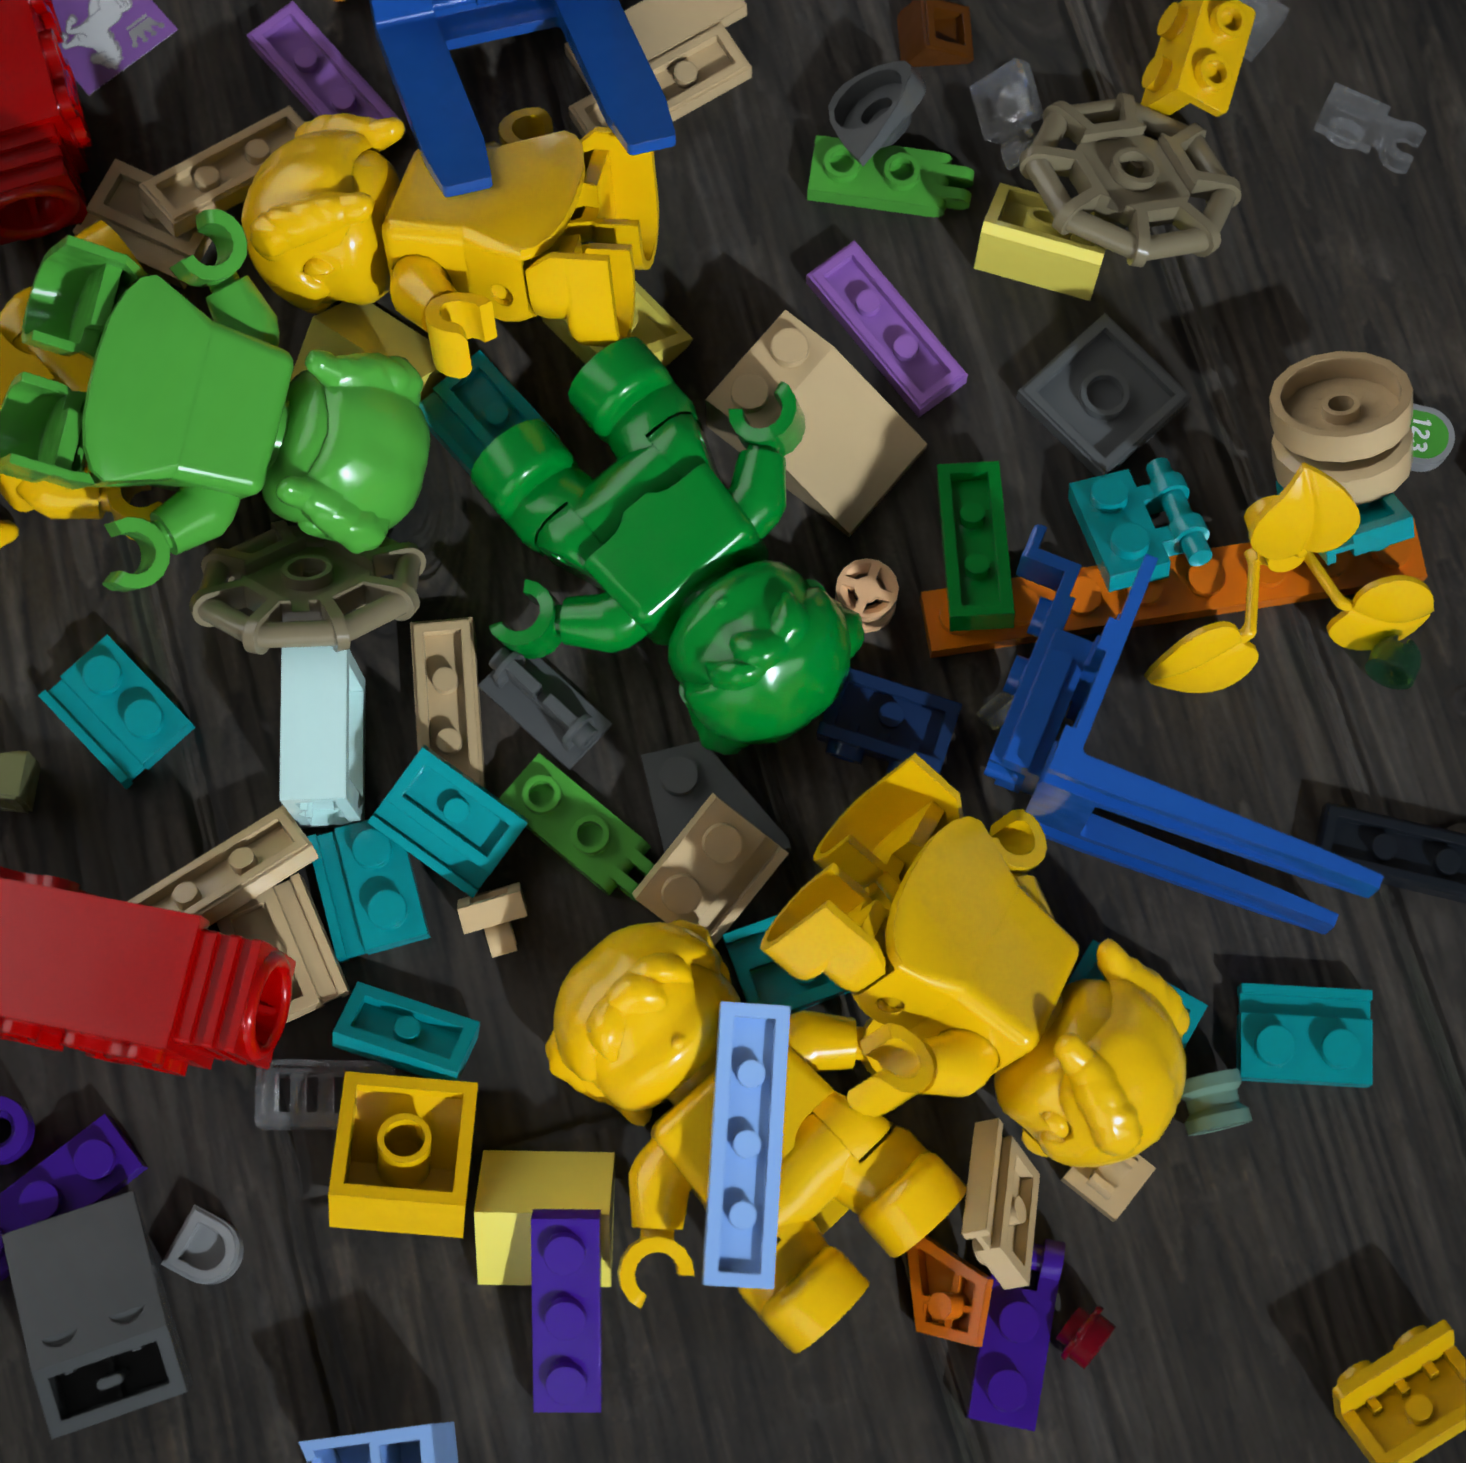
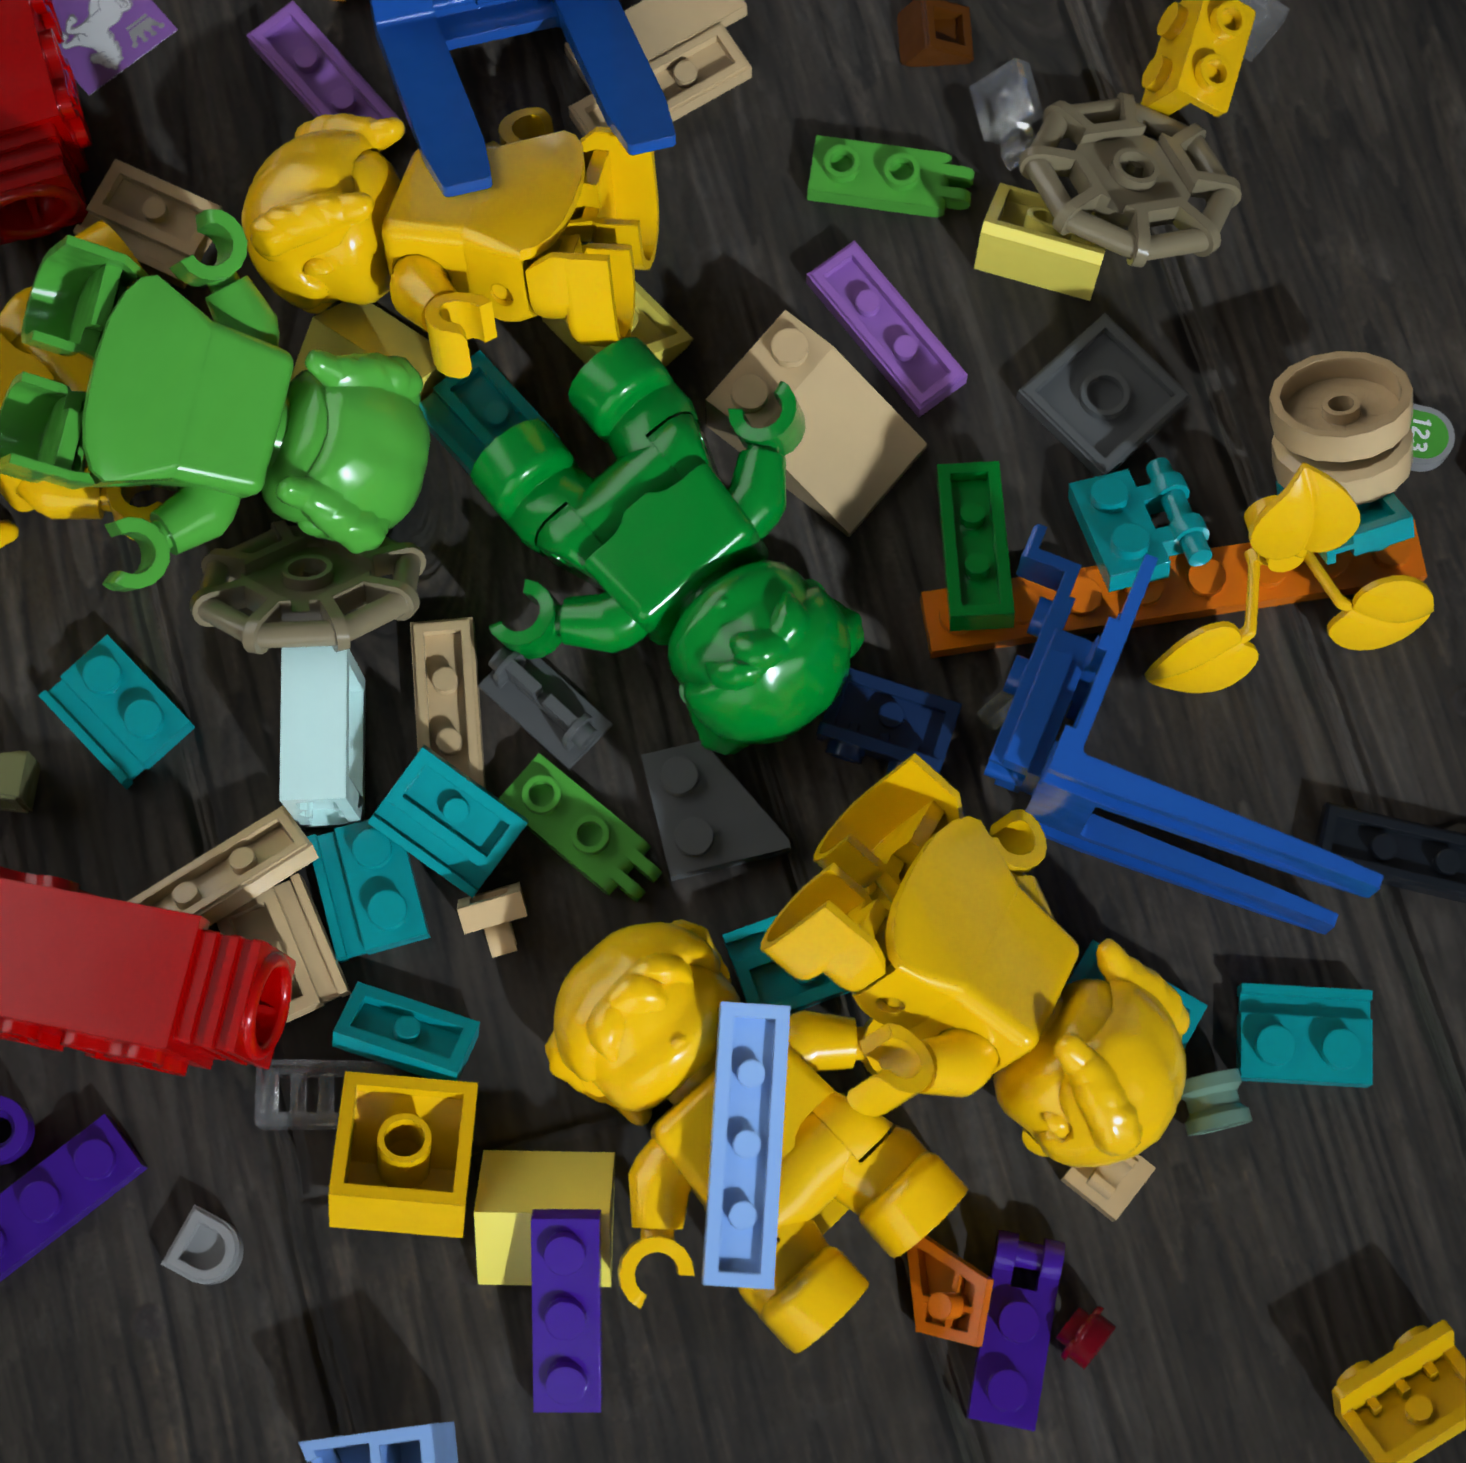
dark grey slope [1,1190,194,1439] -> none
tan tile [138,105,305,238] -> none
tan plate [632,793,789,946] -> none
dark grey piece [829,60,926,166] -> none
light nougat wheel [835,558,899,633] -> none
tan plate [961,1118,1040,1290] -> none
clear plate [1313,82,1427,174] -> none
clear green hinge [1365,634,1422,690] -> none

